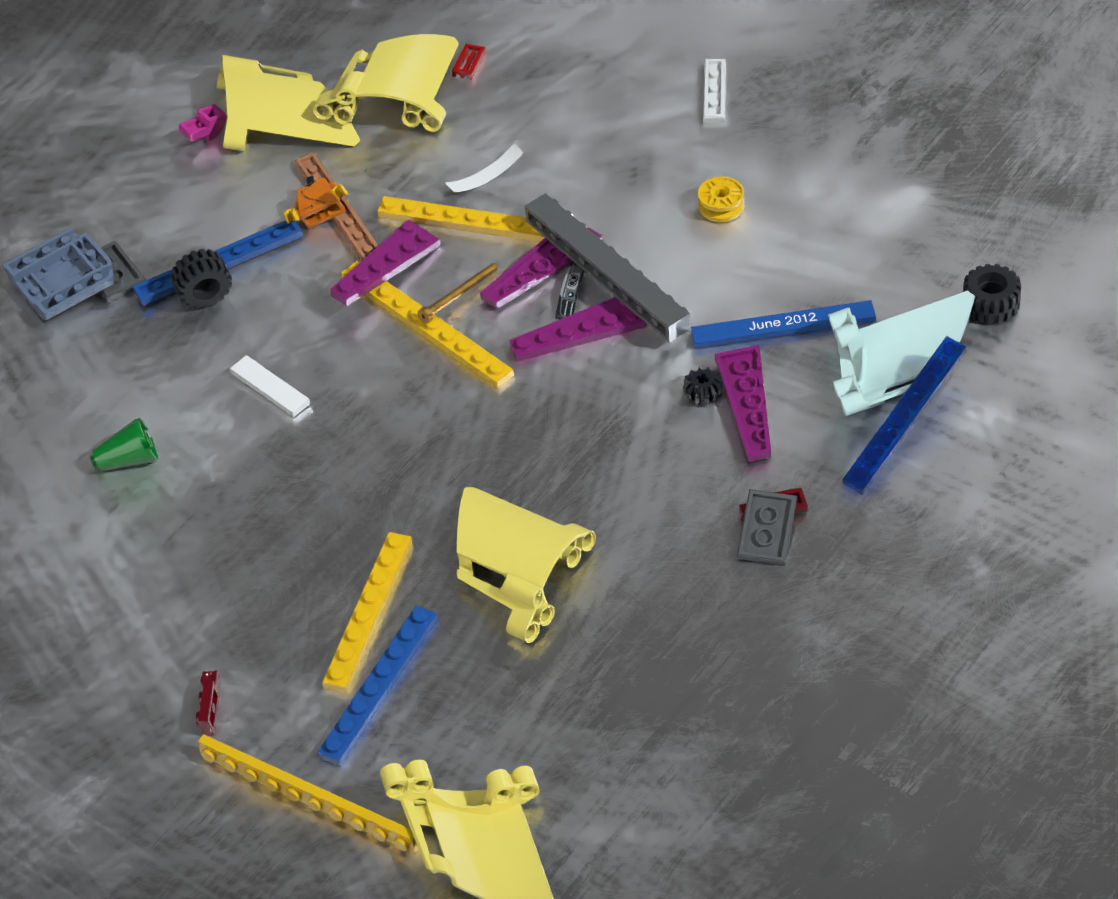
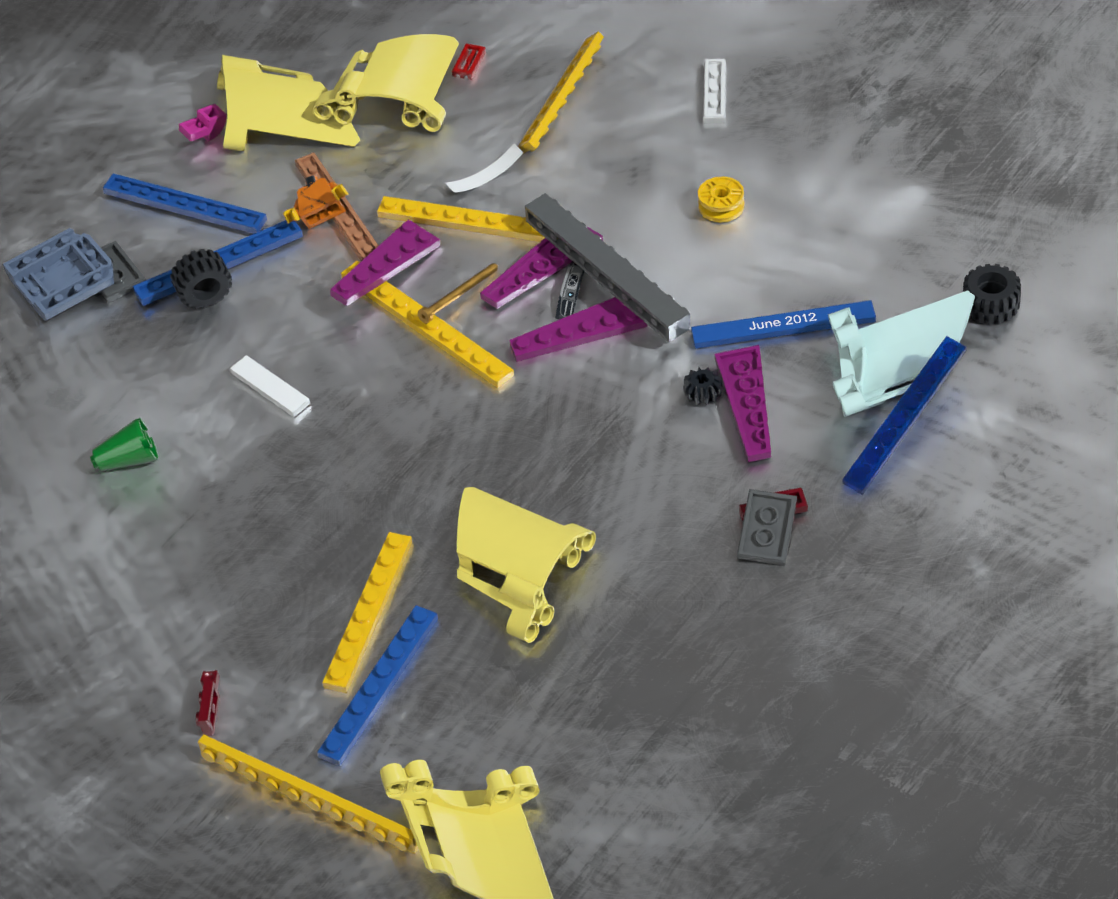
none -> blue plate [103,173,267,234]
none -> yellow plate [518,31,604,155]

